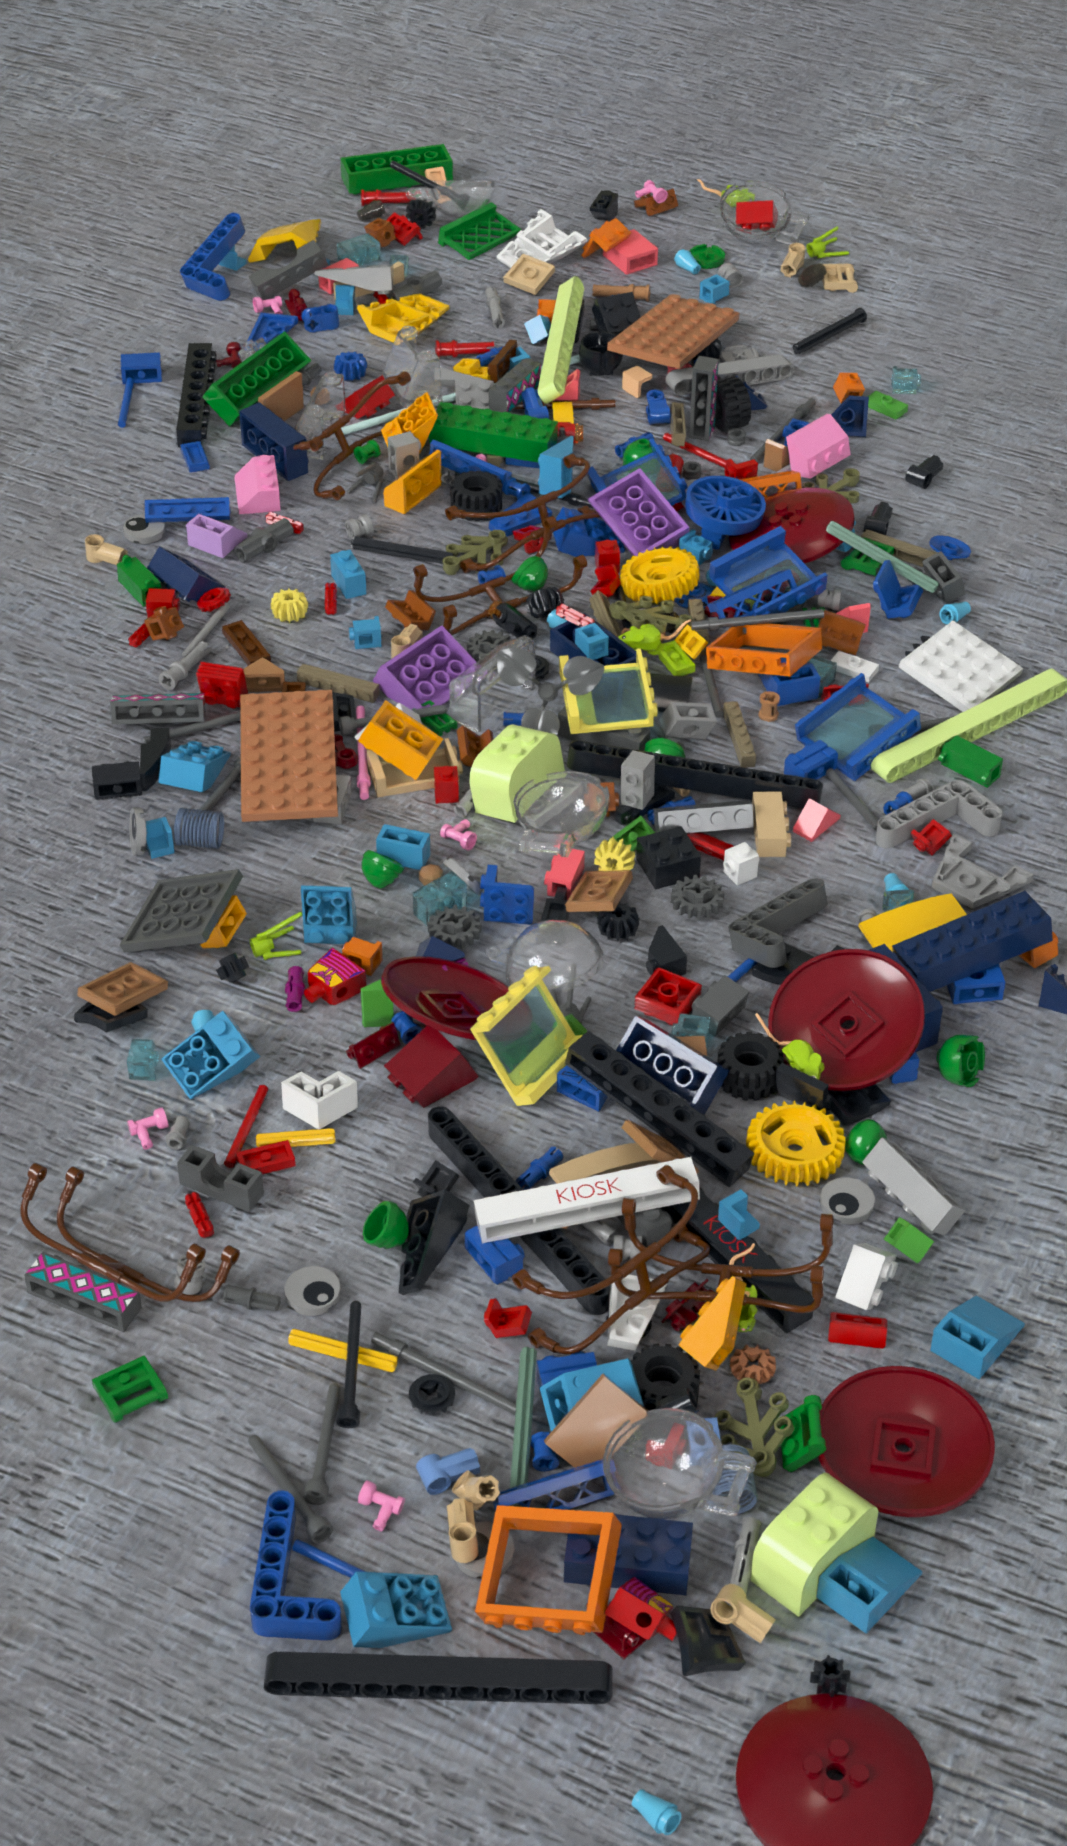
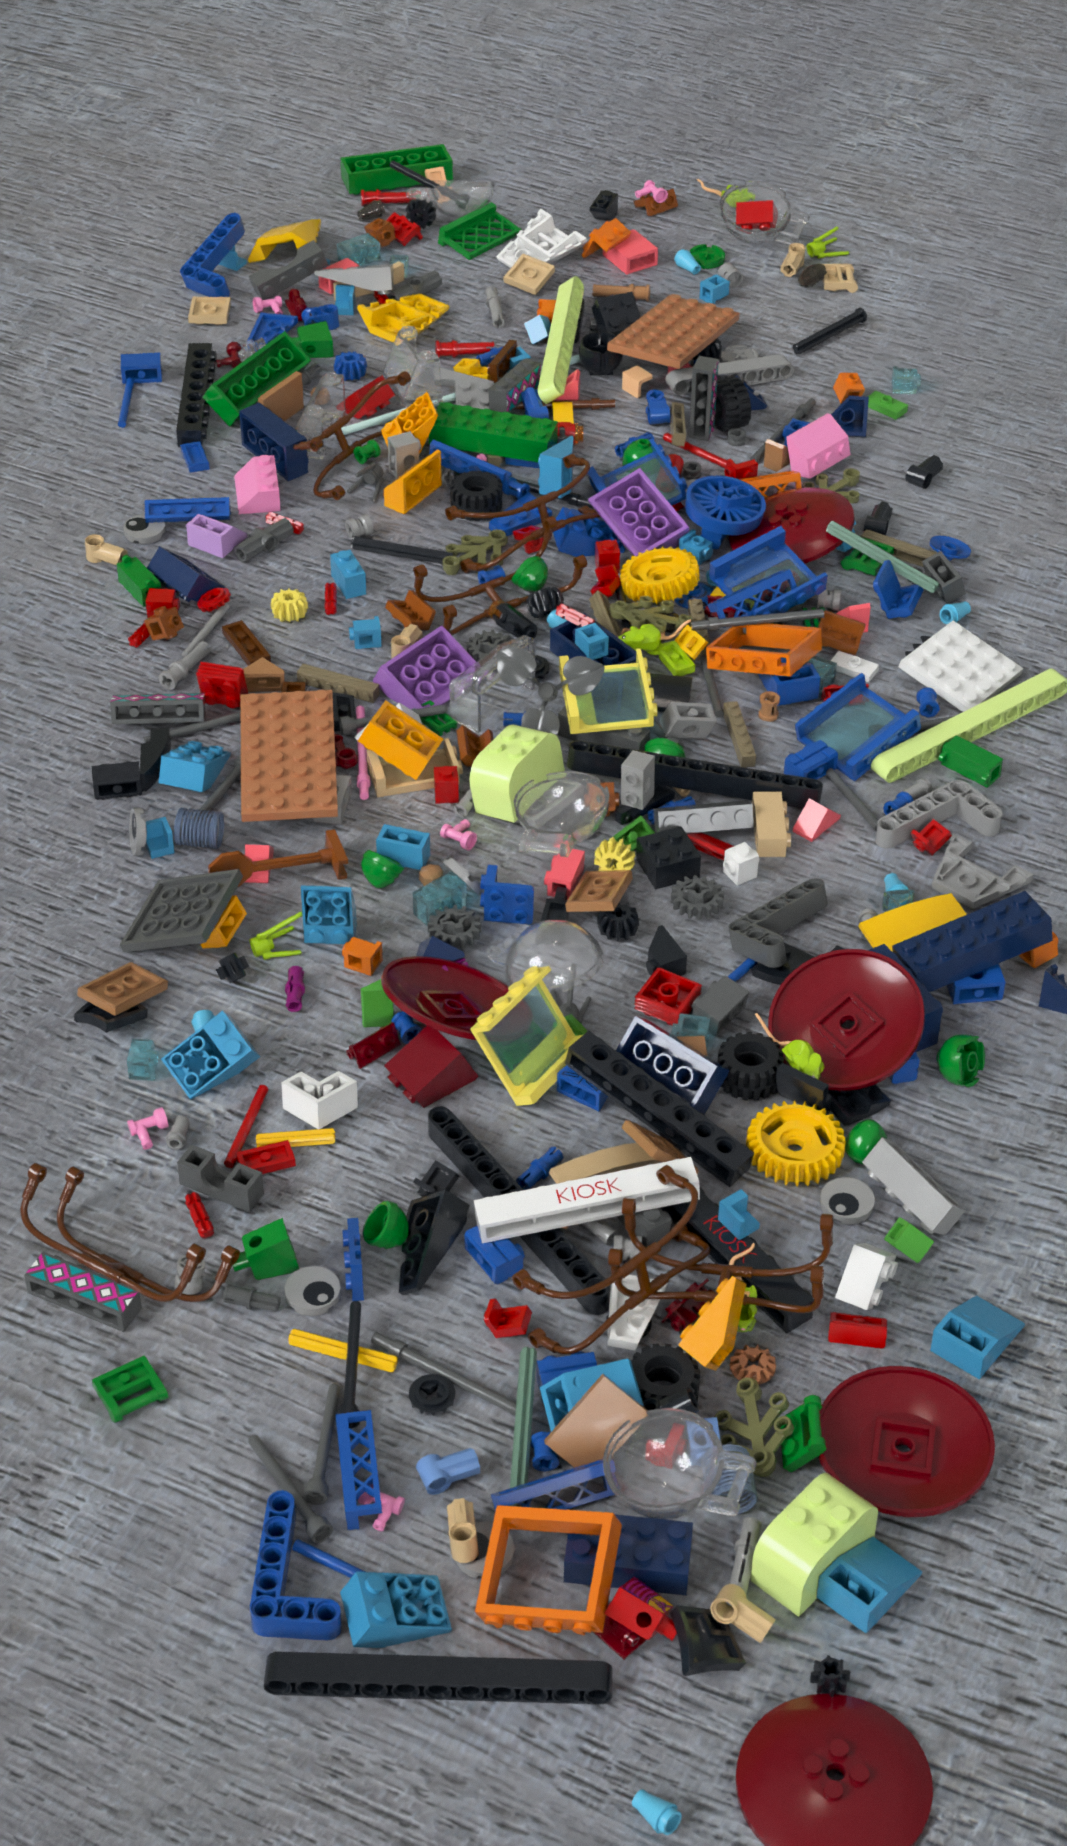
red torso [304,948,367,1005] -> none
tan piece [452,1470,500,1511] -> none
none -> tan plate [188,296,231,325]
none -> dark orange piece [208,829,348,887]
none -> green torso [232,1218,300,1280]
none -> coral slope [245,844,274,883]
none -> green torso [292,321,334,358]
none -> blue fence [336,1410,382,1530]
none -> blue wing [342,1218,364,1301]
none -> blue bush [916,687,940,718]

